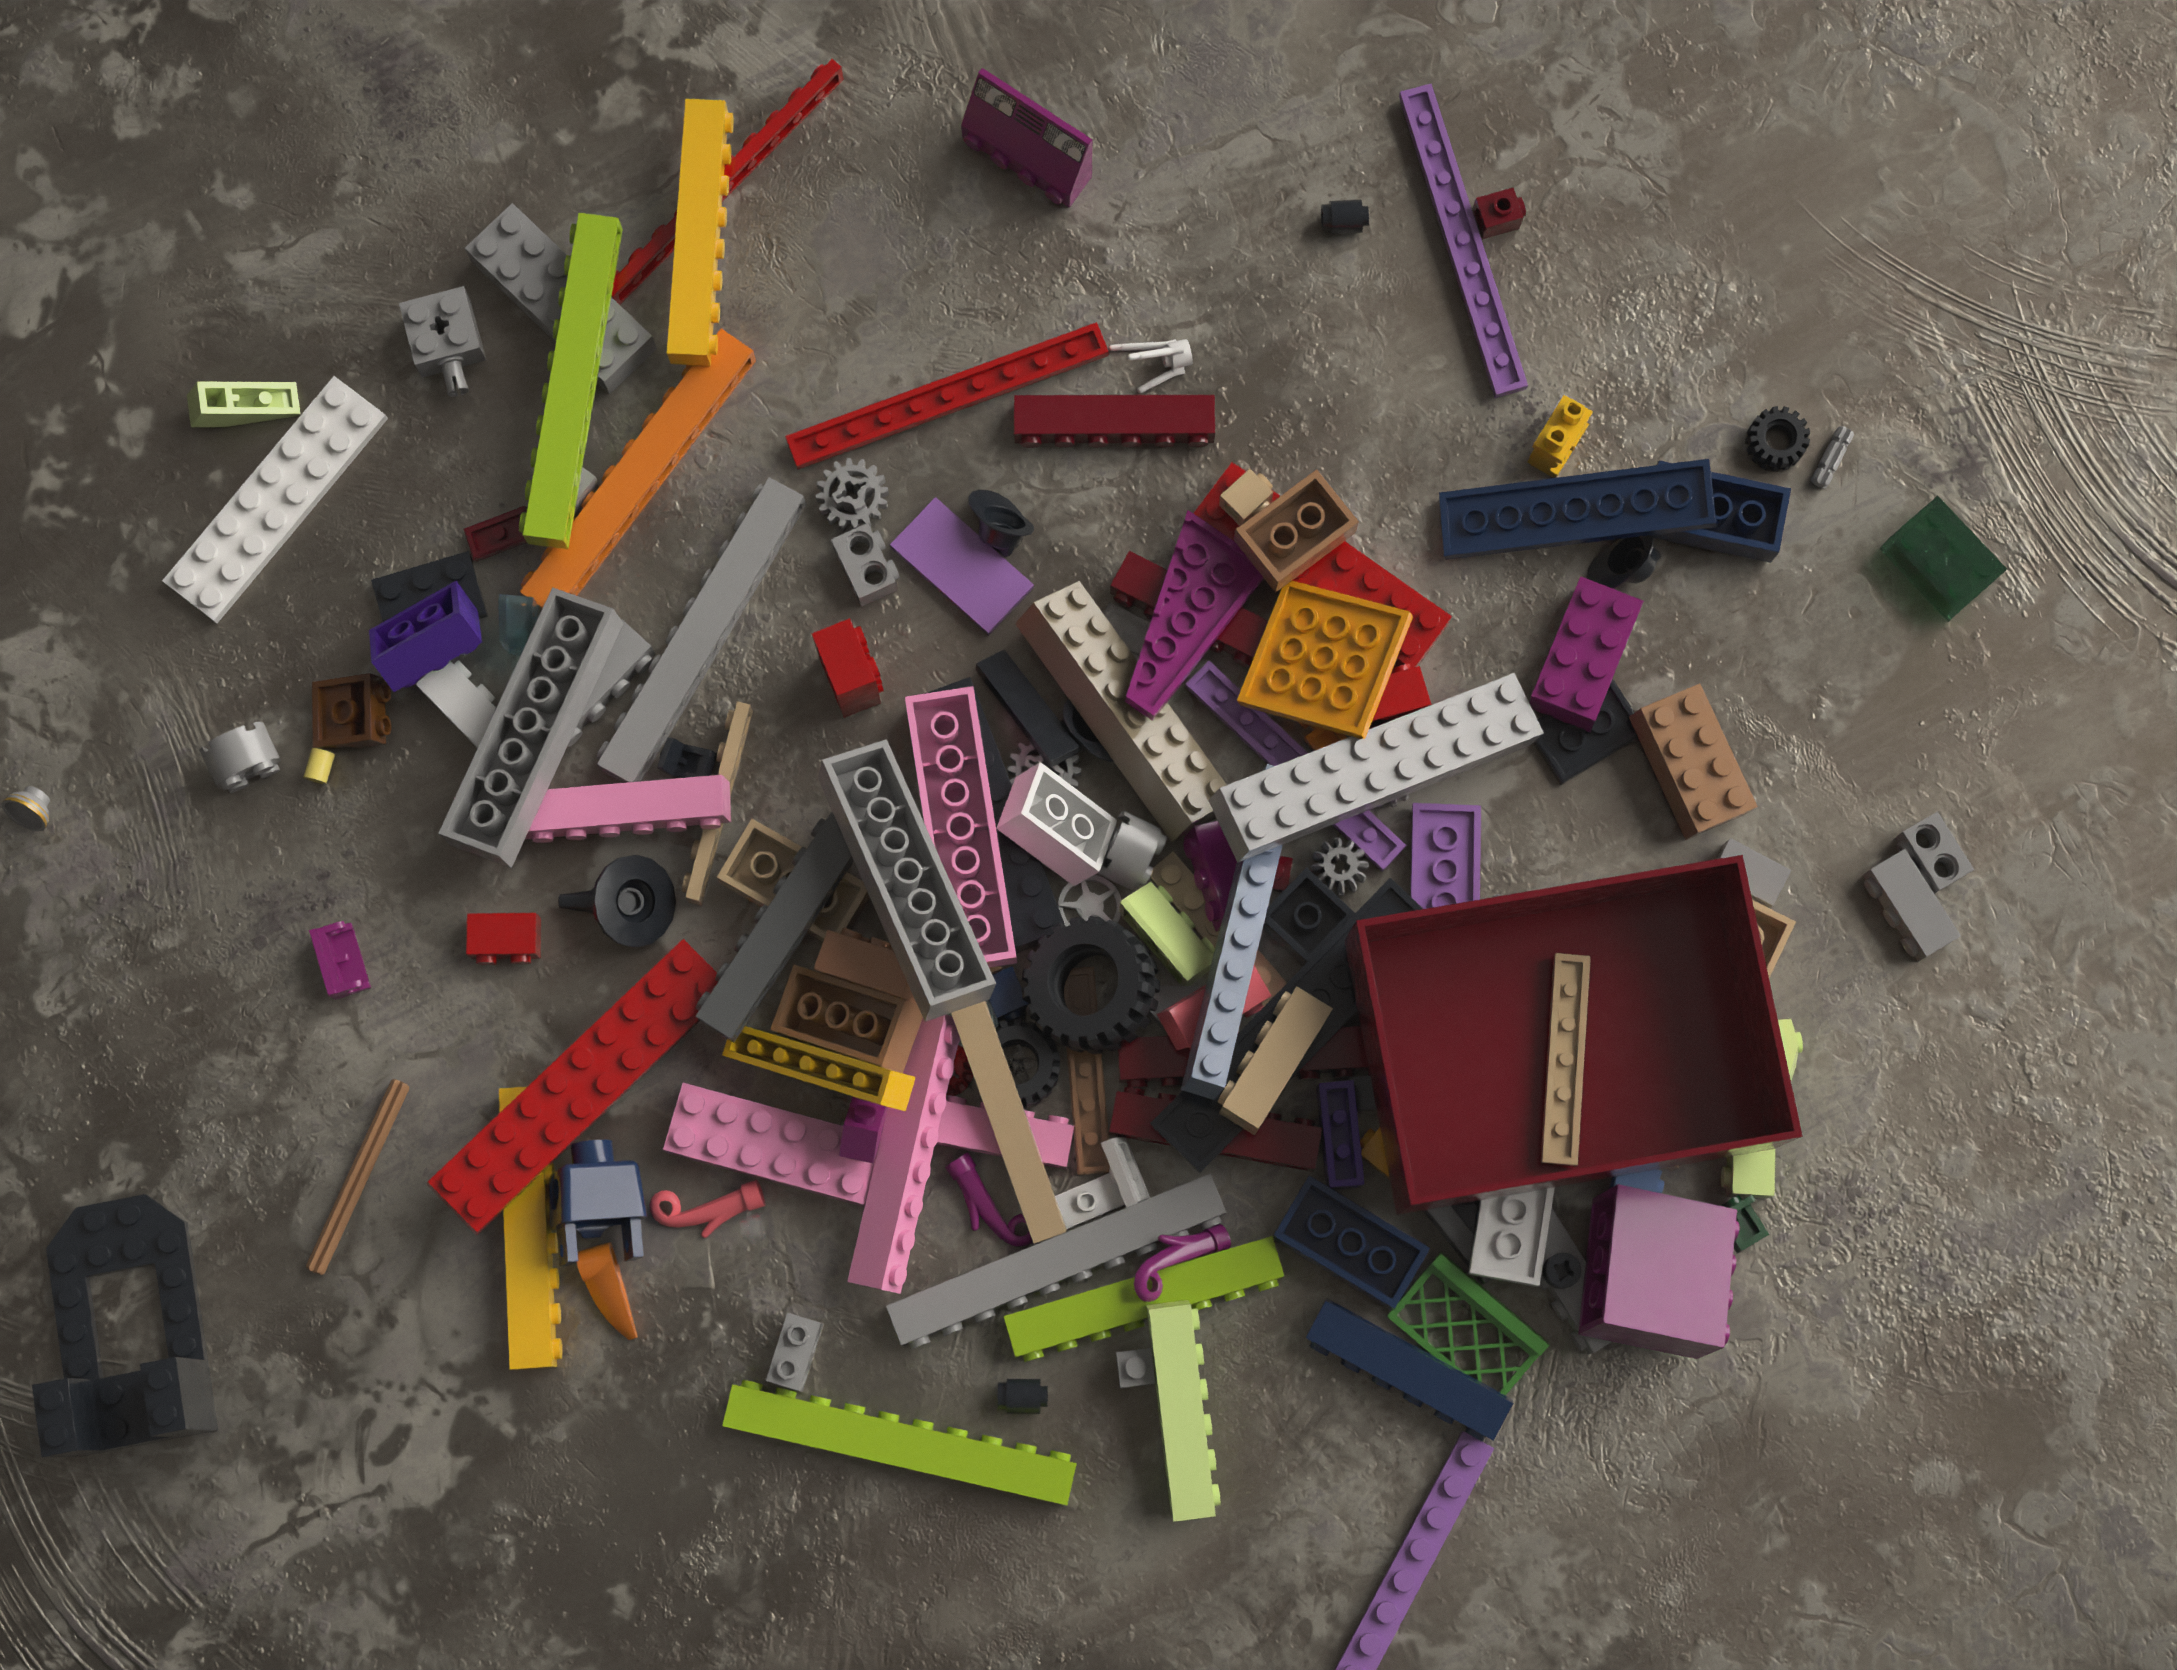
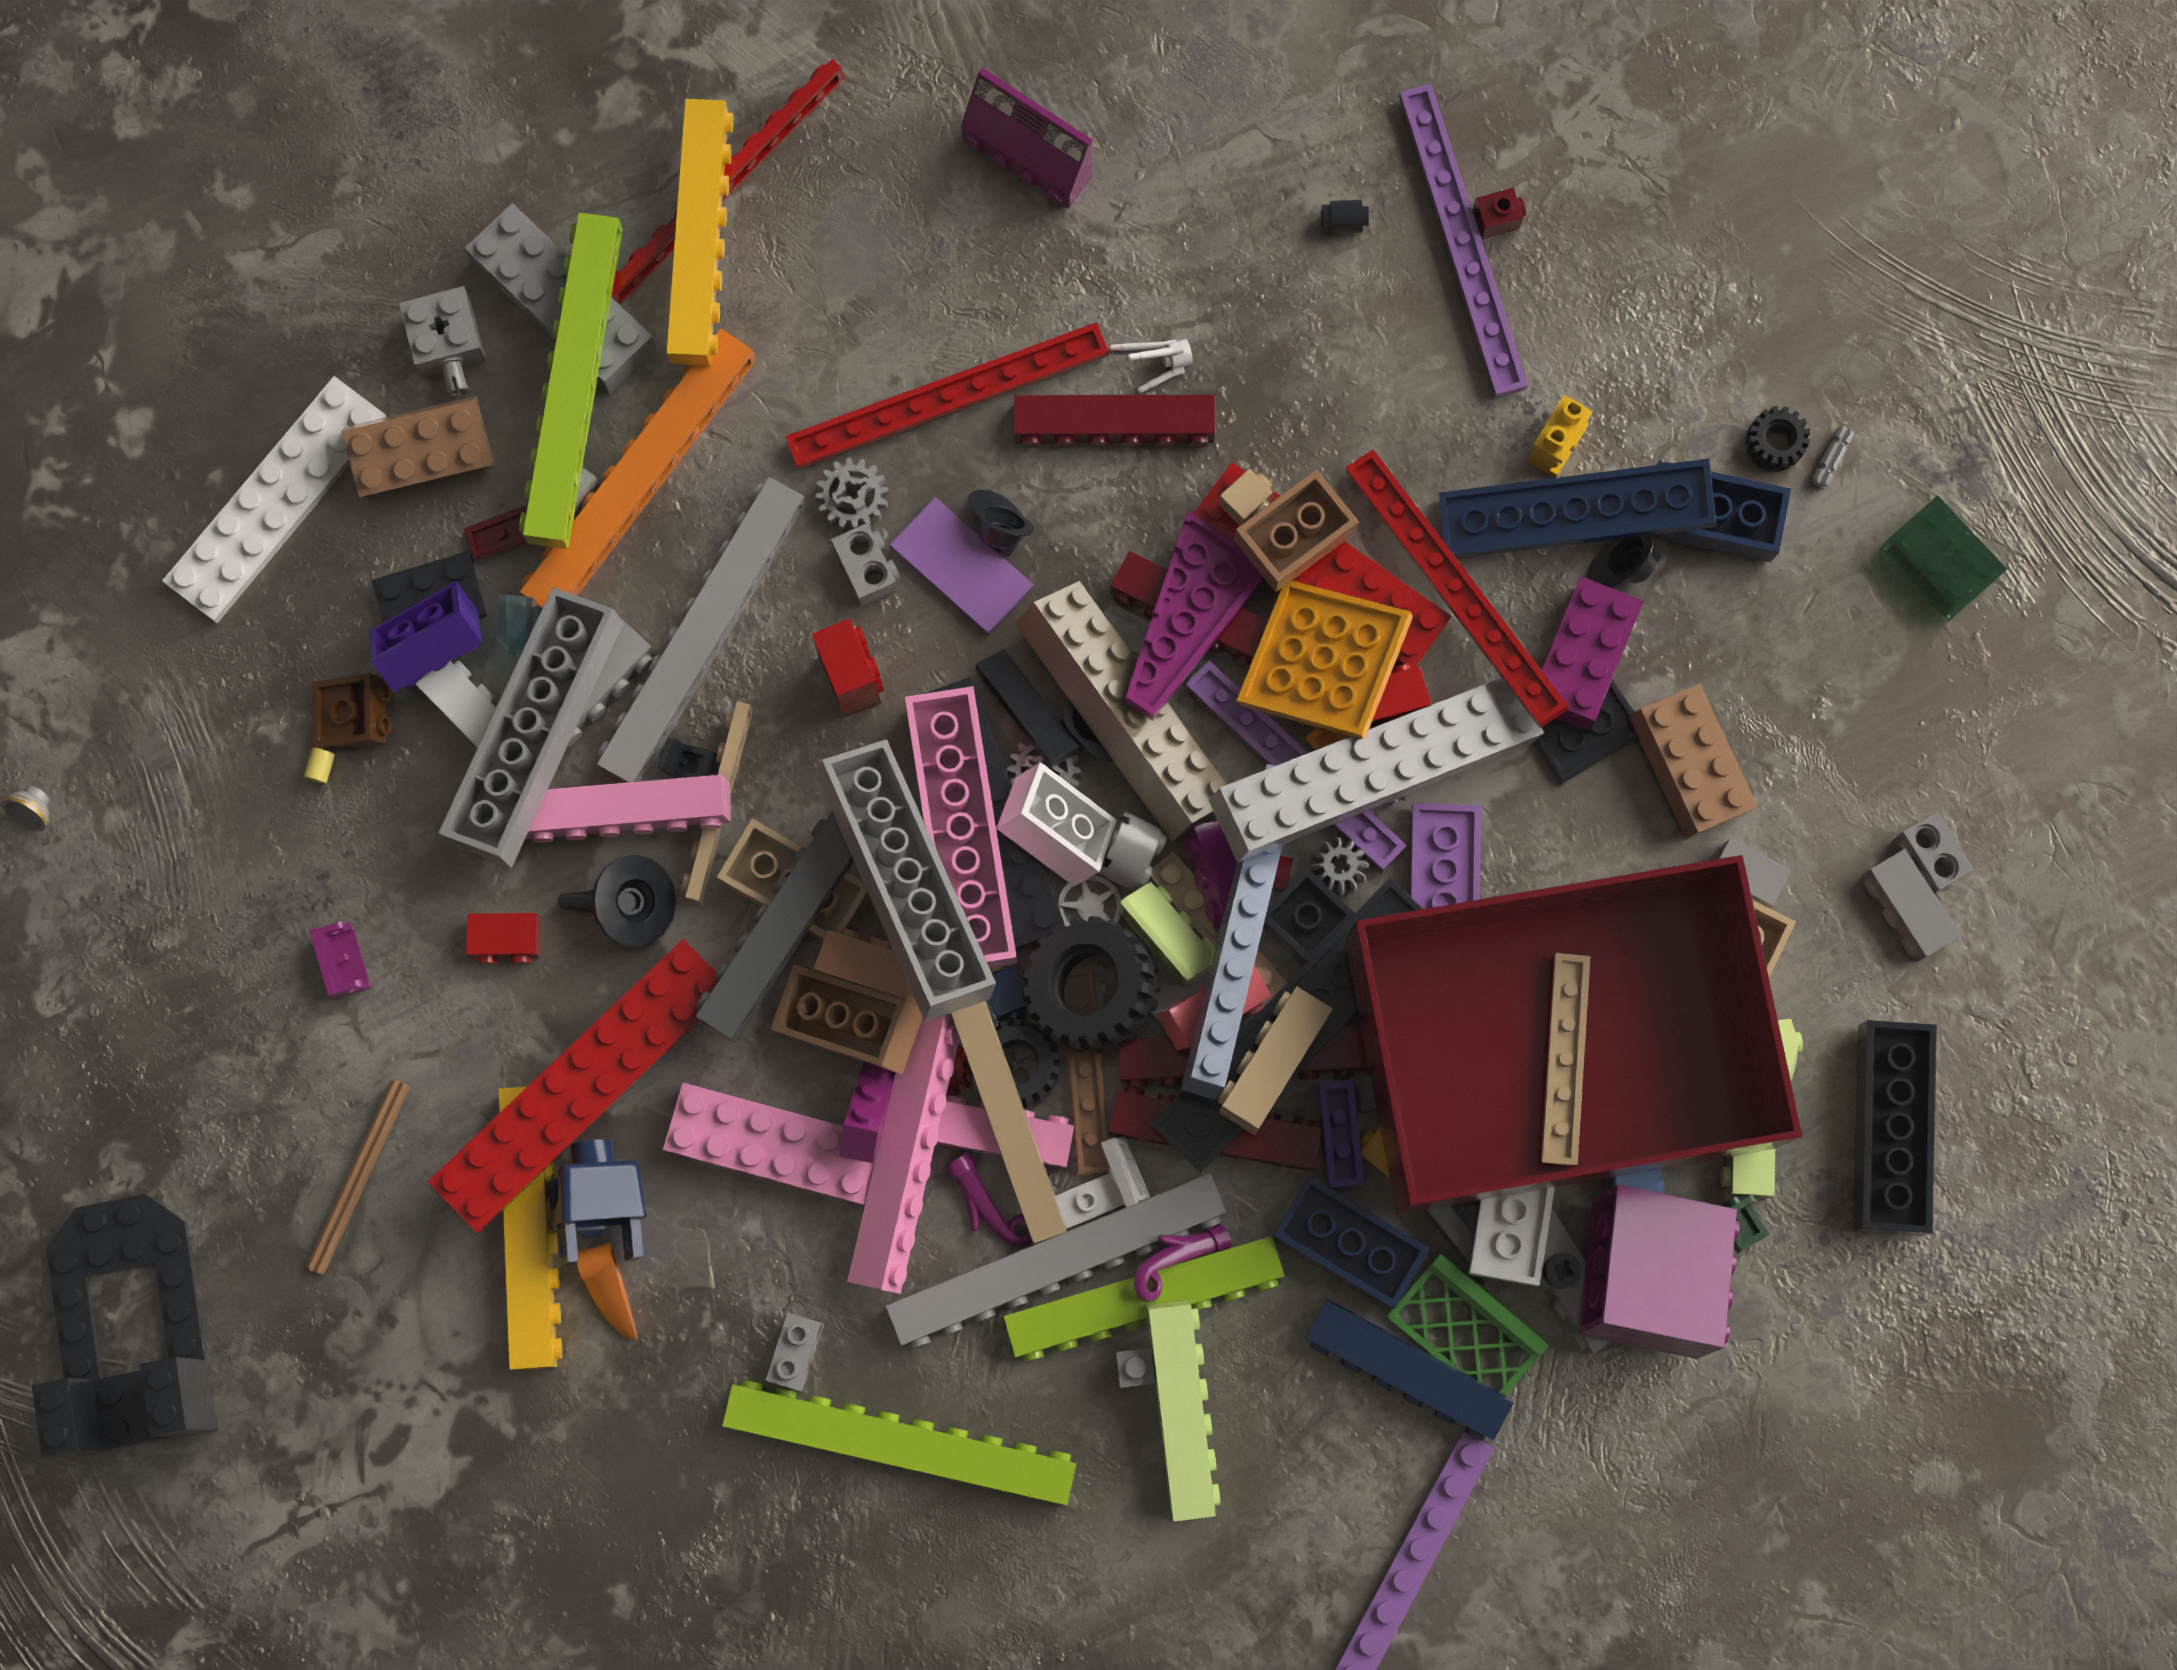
yellowish green slope [187,382,300,427] -> none
light grey brick [199,722,281,793] -> none
coral plant [649,1180,766,1238] -> none
yellow brick [722,1026,916,1111] -> none
black brick [998,1379,1048,1414] -> none
none -> medium nougat brick [341,396,494,497]
none -> red plate [1346,449,1568,728]
none -> black brick [1853,1020,1937,1236]

